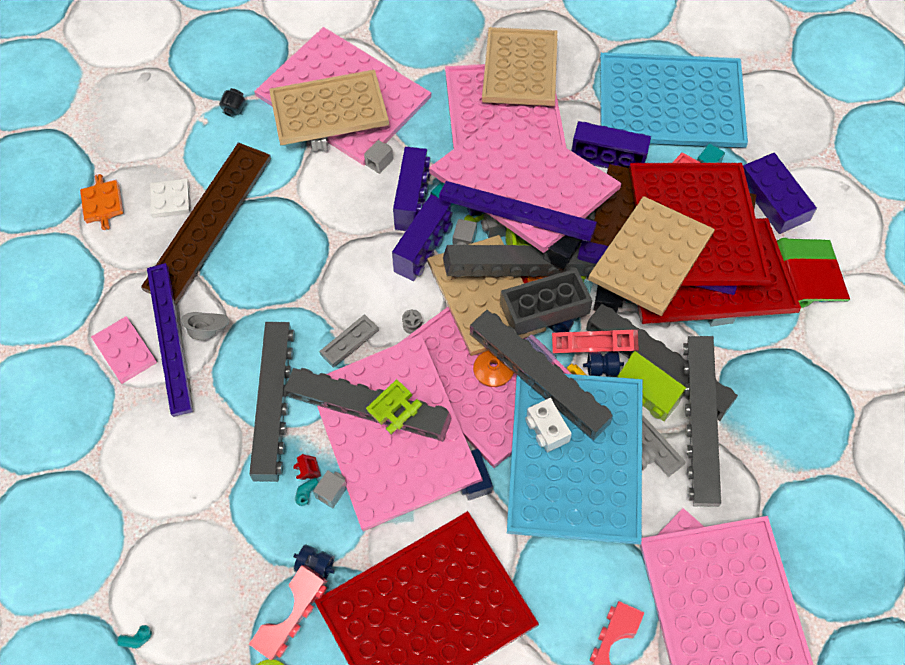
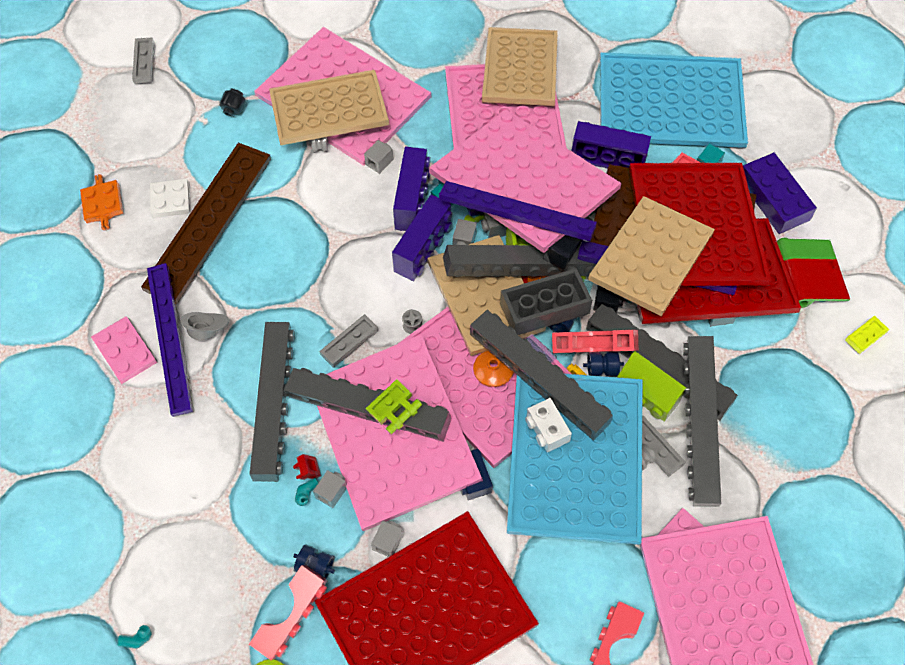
none -> light grey plate [132,37,154,83]
none -> light grey brick [371,521,403,557]
none -> neon yellow plate [845,316,890,354]

